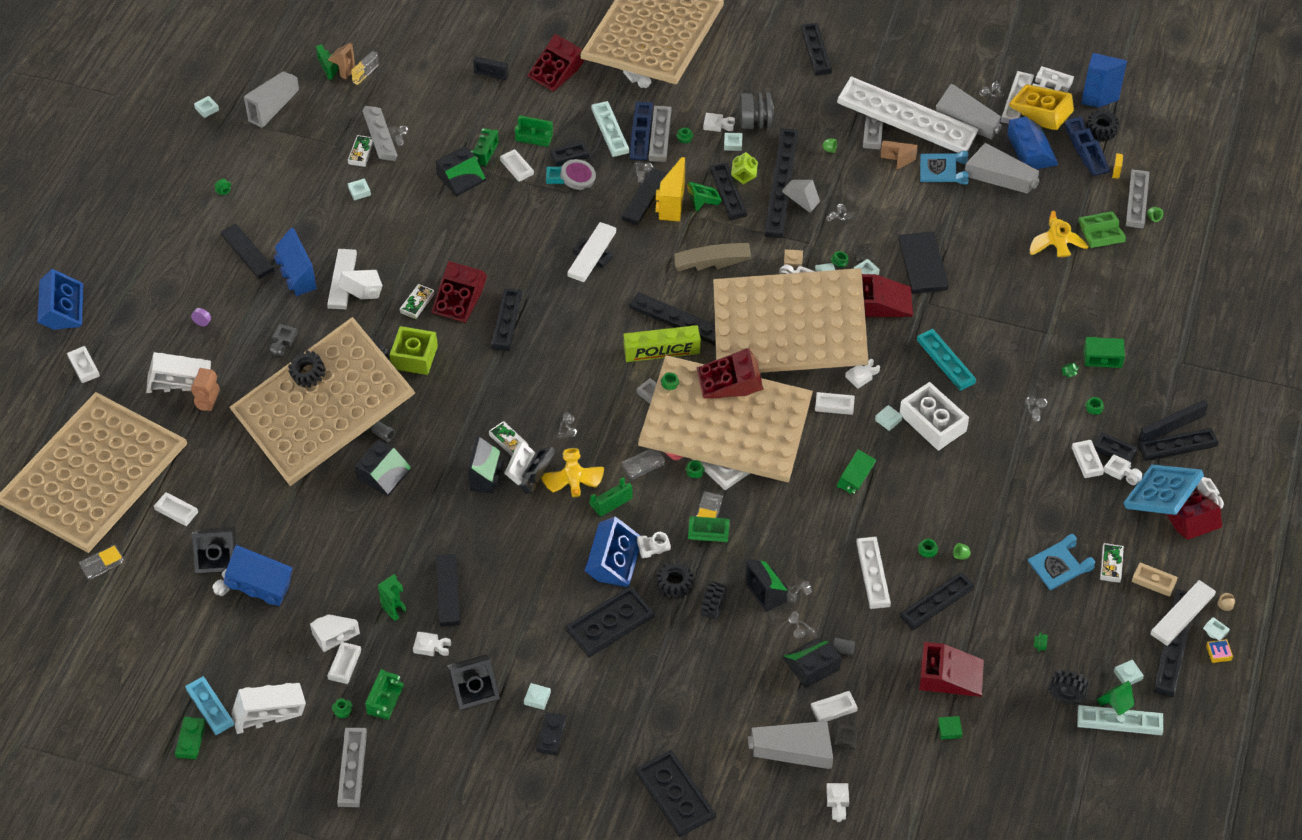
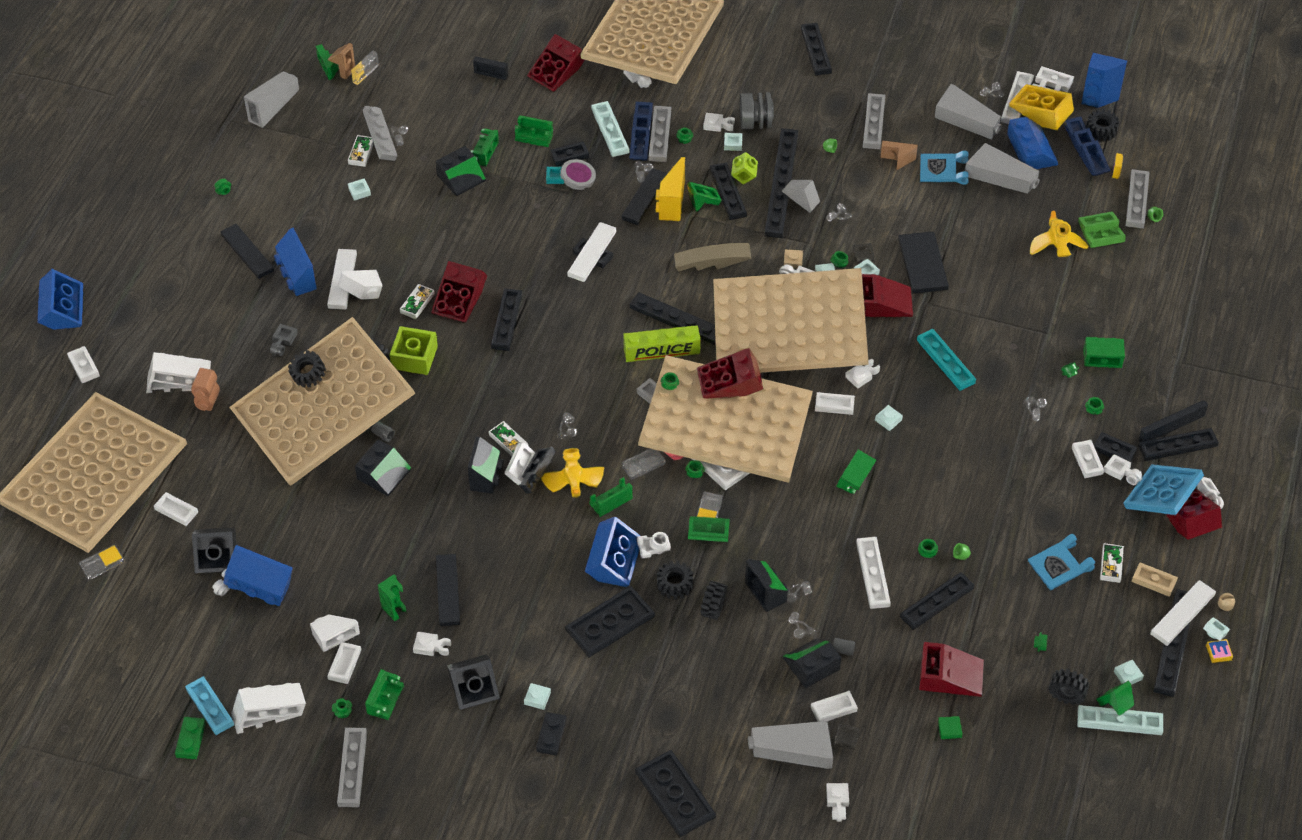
medium lavender tile [191,308,211,326] -> none
light aqua plate [194,96,219,118] -> none
white tile [500,149,534,182] -> none
white plate [837,77,978,153] -> none
white brick [900,382,969,451] -> none

